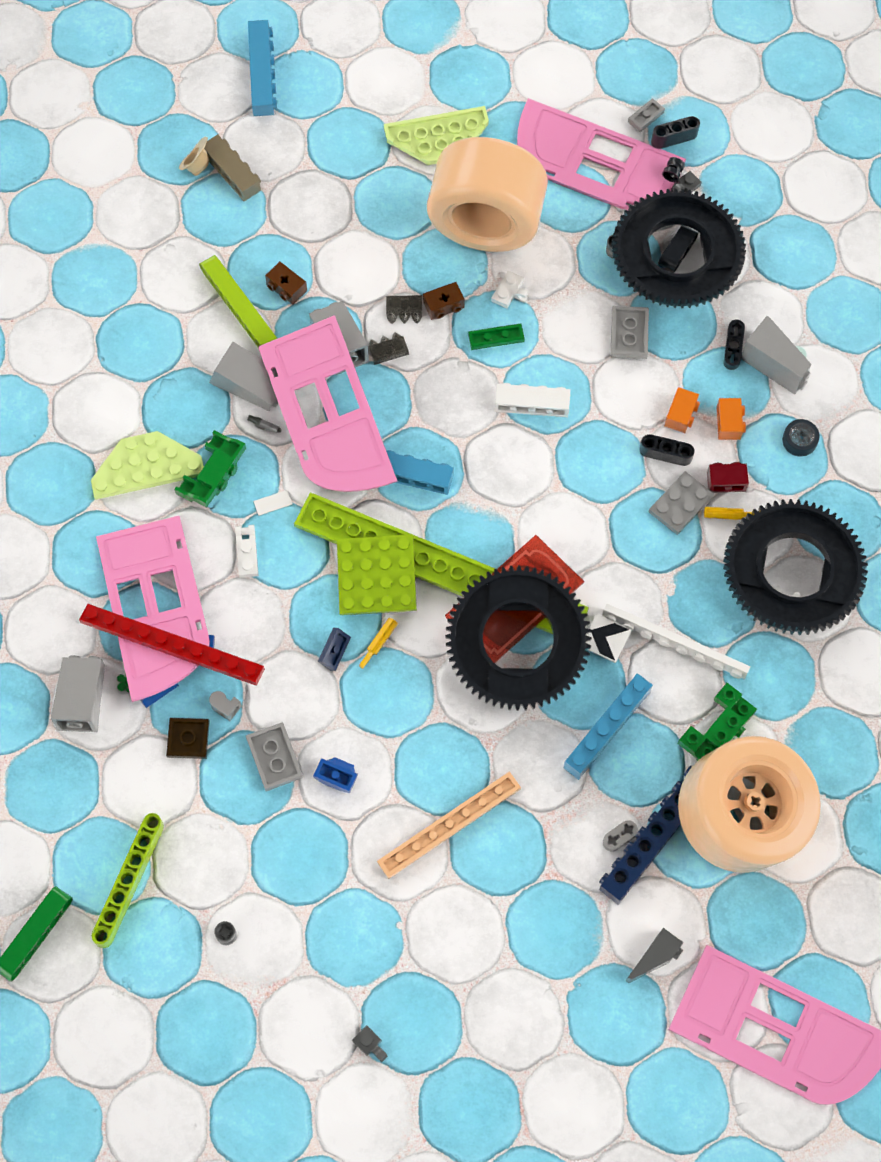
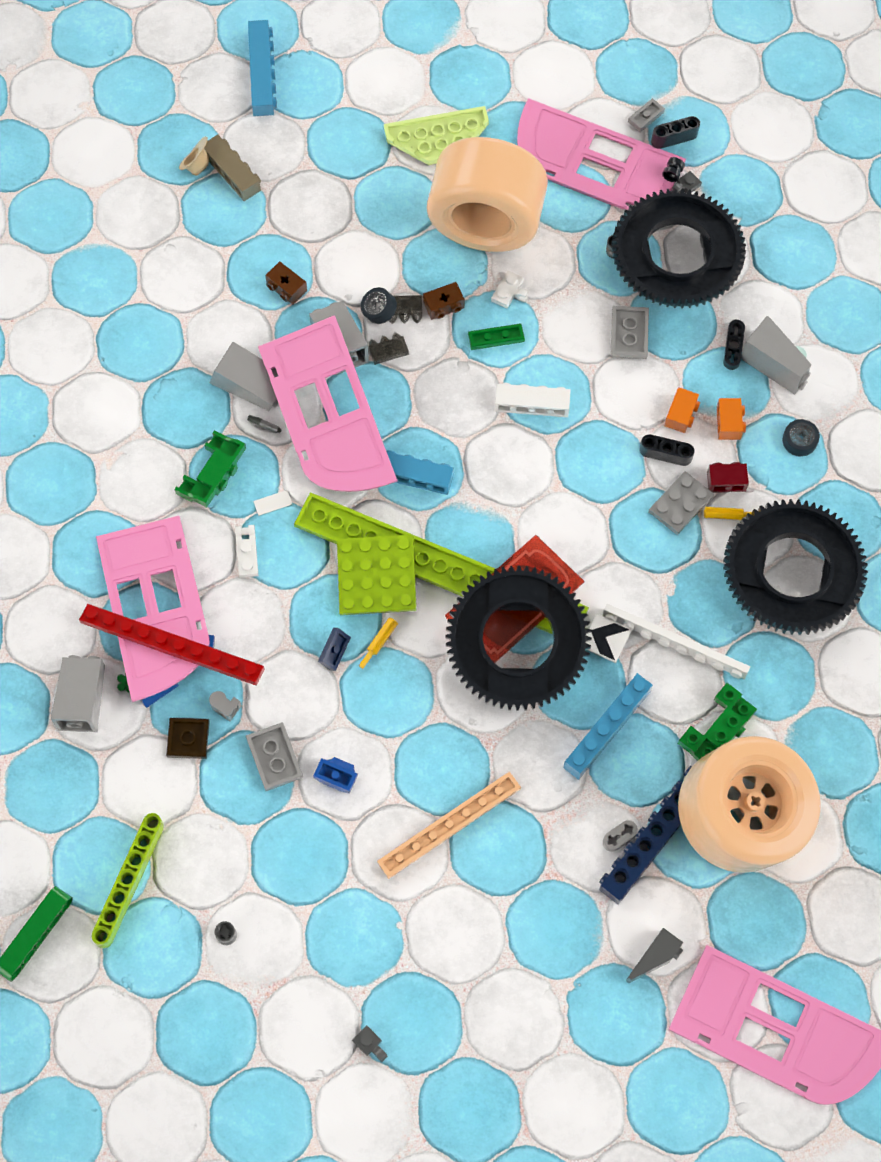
yellowish green plate [91,431,204,500] -> none
lime beam [199,255,278,347] -> none
black beam [658,225,699,273] -> none
none -> wheel [361,287,397,324]

